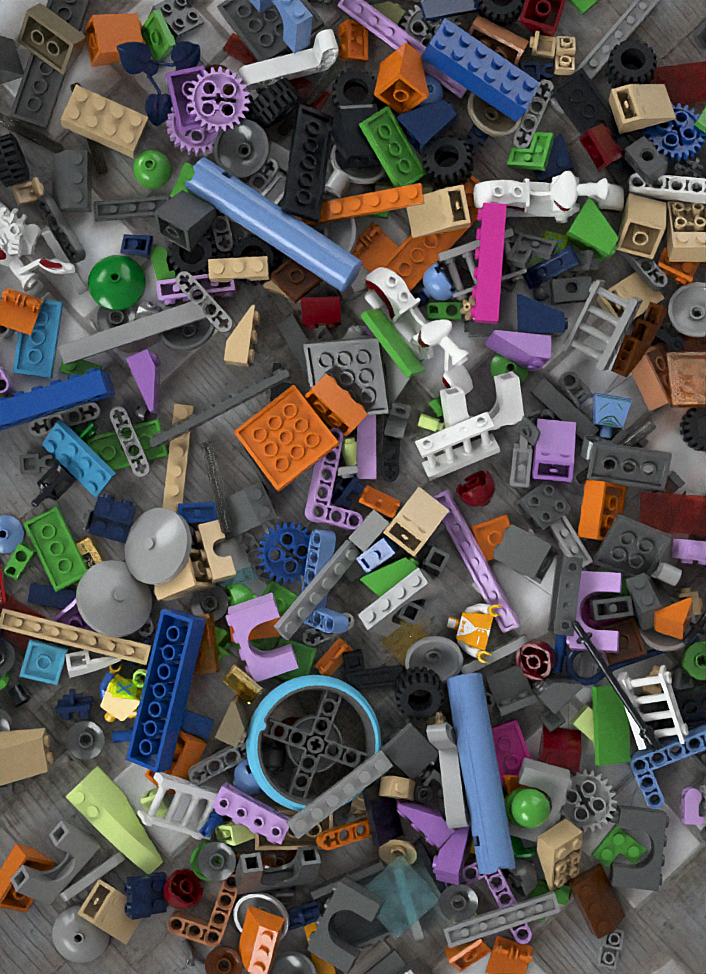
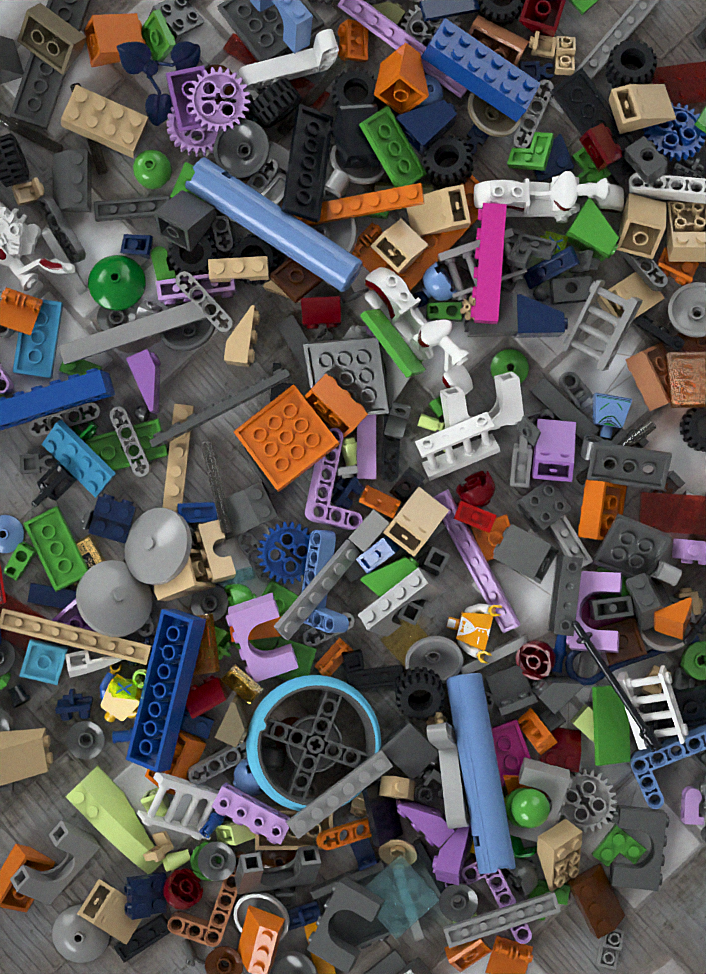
light grey beam [59,850,126,902] -> none
medium lavender slope [485,330,552,371] -> none
reddish brown slope [611,302,669,377] -> none
none -> black tile [114,913,171,963]
none -> tan bracket [143,831,174,862]
none -> yellowish green cone [162,849,191,872]
none -> dark red slope [186,674,230,719]
none -> dark blue bracket [350,838,377,871]
none -> tan slope [371,218,429,274]
none -> black slope [389,467,425,504]
none -> red panel [453,501,497,533]
none -> orange hinge [517,708,558,755]
none -> bright green plate [572,147,611,198]

